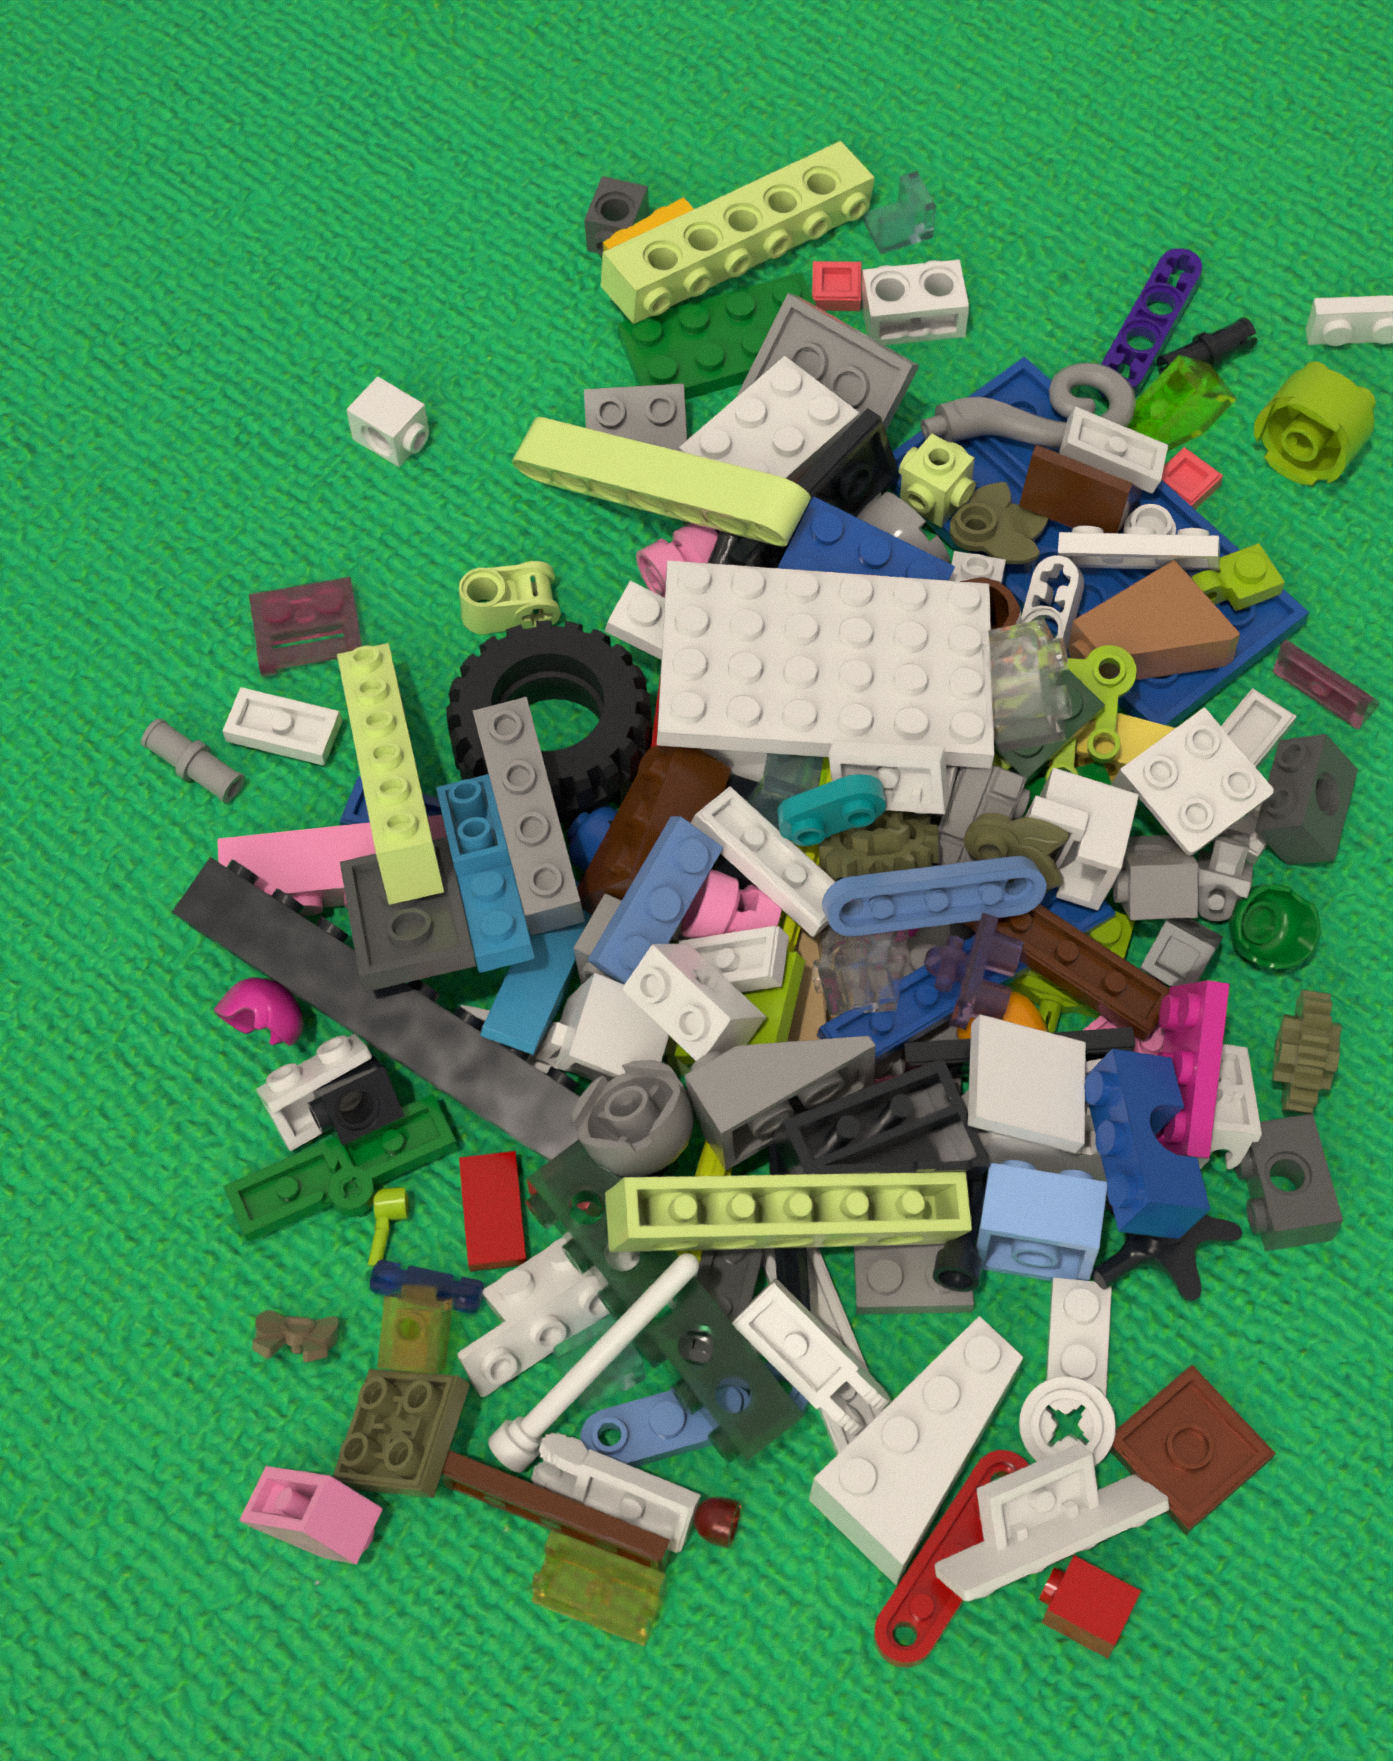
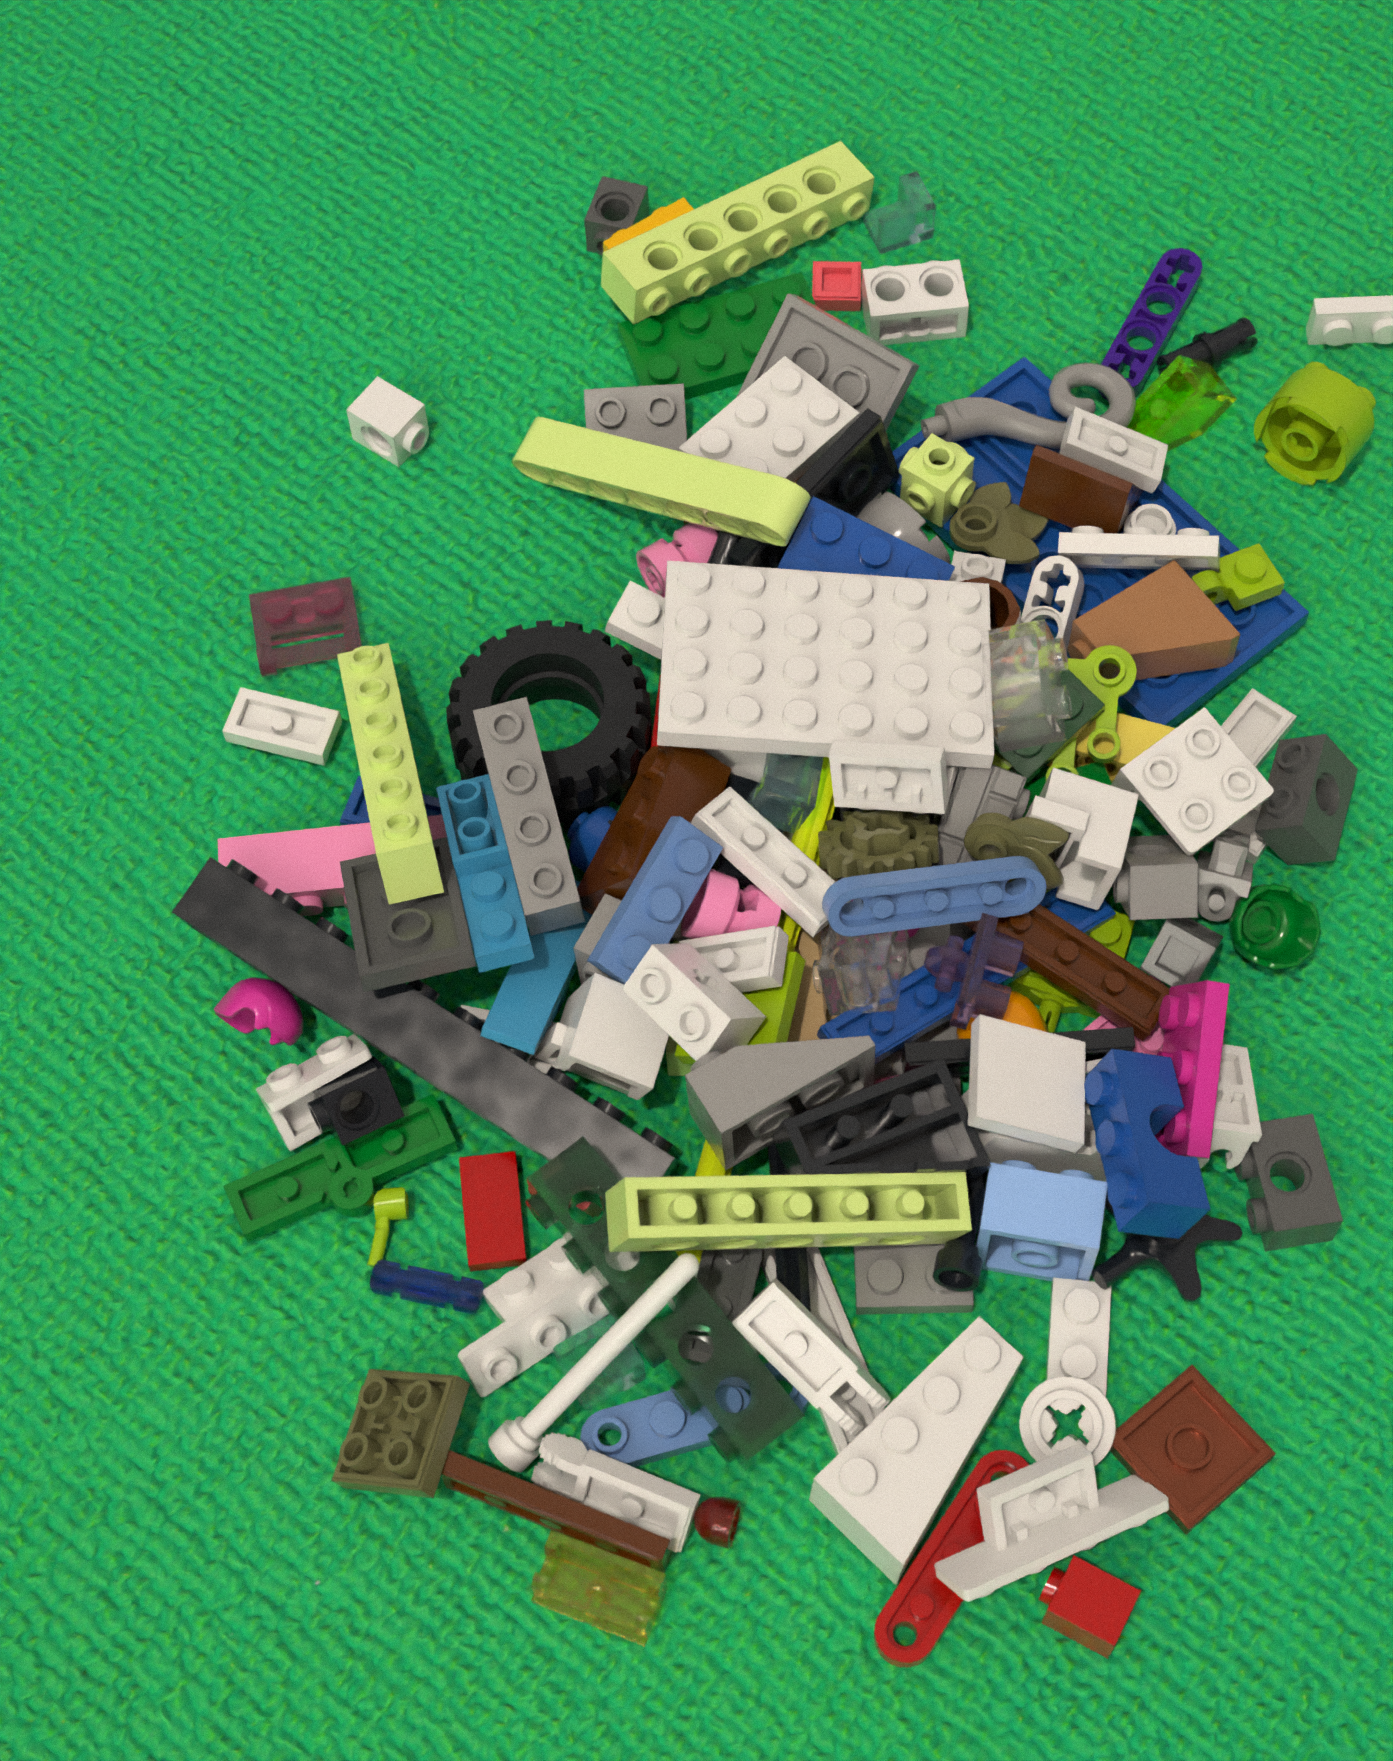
light grey pin [141,718,245,803] -> none
bright pink slope [239,1466,383,1565] -> none
dark tan piece [252,1310,339,1362] -> none
clear yellow brick [377,1284,453,1374] -> none
yellowish green piece [459,561,561,635] -> none
light grey cylinder [572,1060,694,1177] -> none
teal plate [777,774,886,846] -> none
coral tile [1161,447,1223,510] -> none
olive gear [1271,989,1342,1114] -> none
clear pink slope [1273,639,1380,729] -> none

